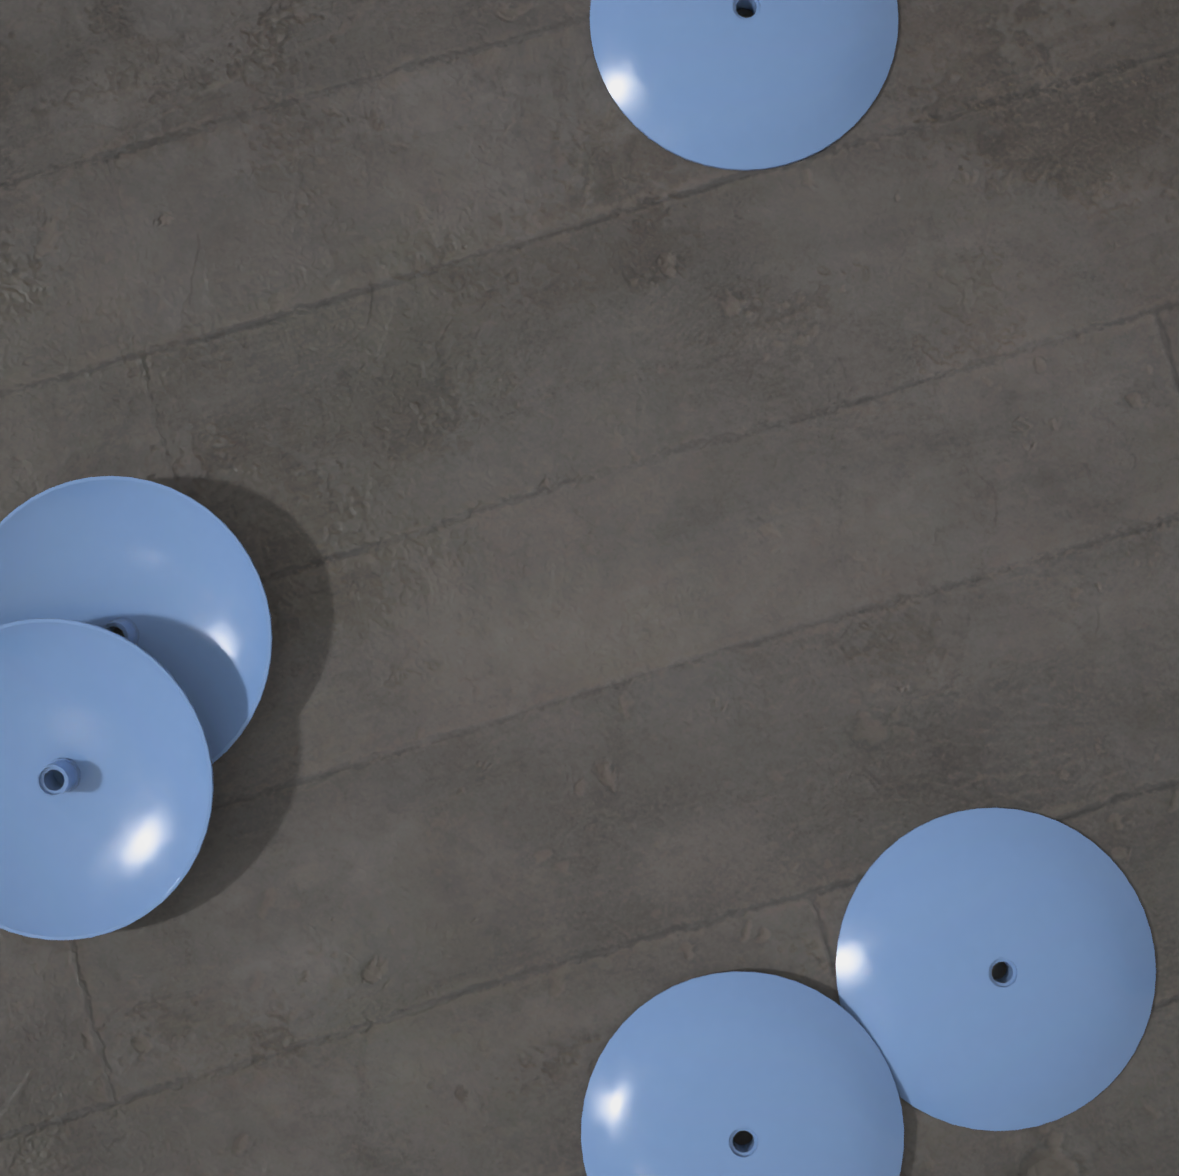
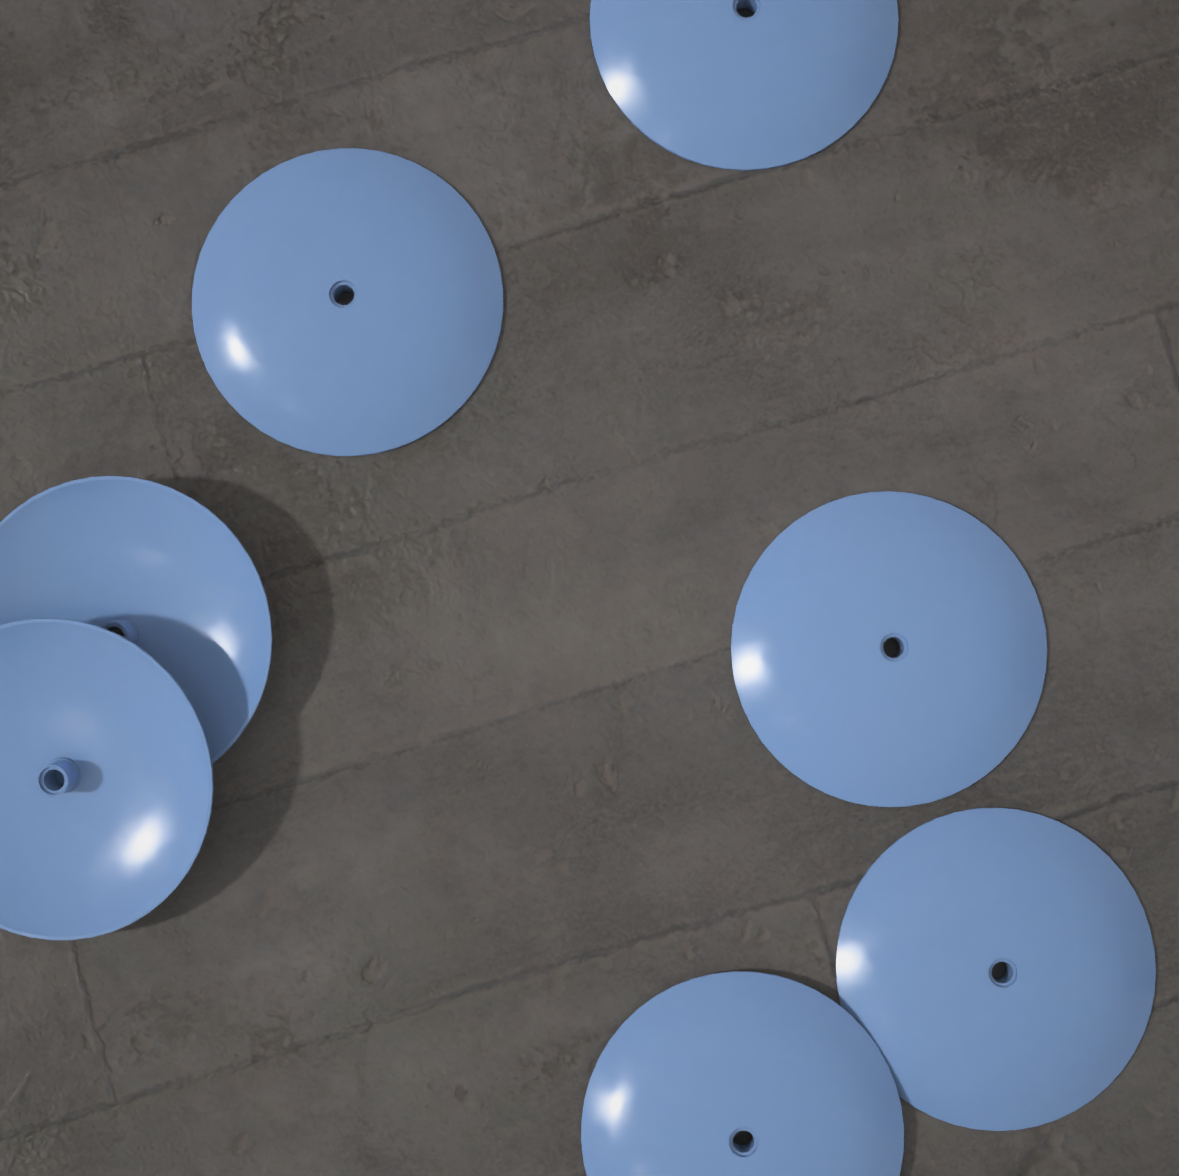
none -> medium blue dish [192,148,503,456]
none -> medium blue dish [731,491,1047,807]

